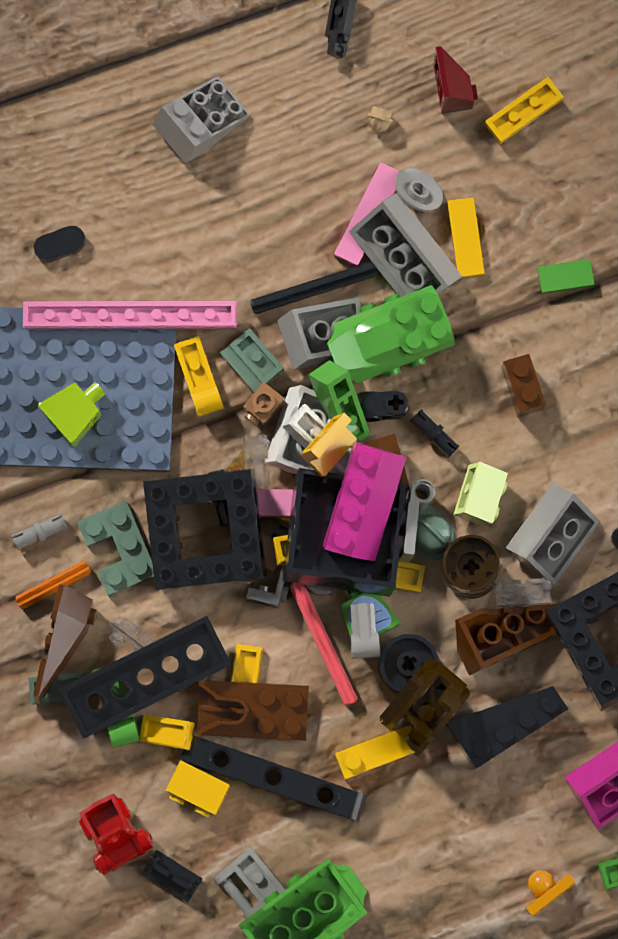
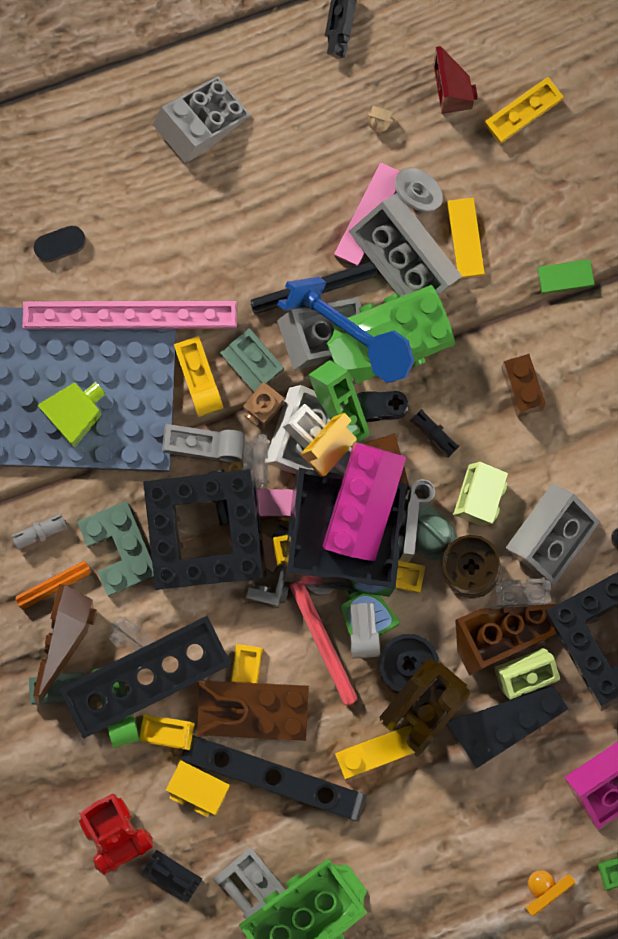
none -> light grey plate [162,424,244,463]
none -> blue piece [277,277,414,383]
none -> yellowish green brick [494,648,560,700]

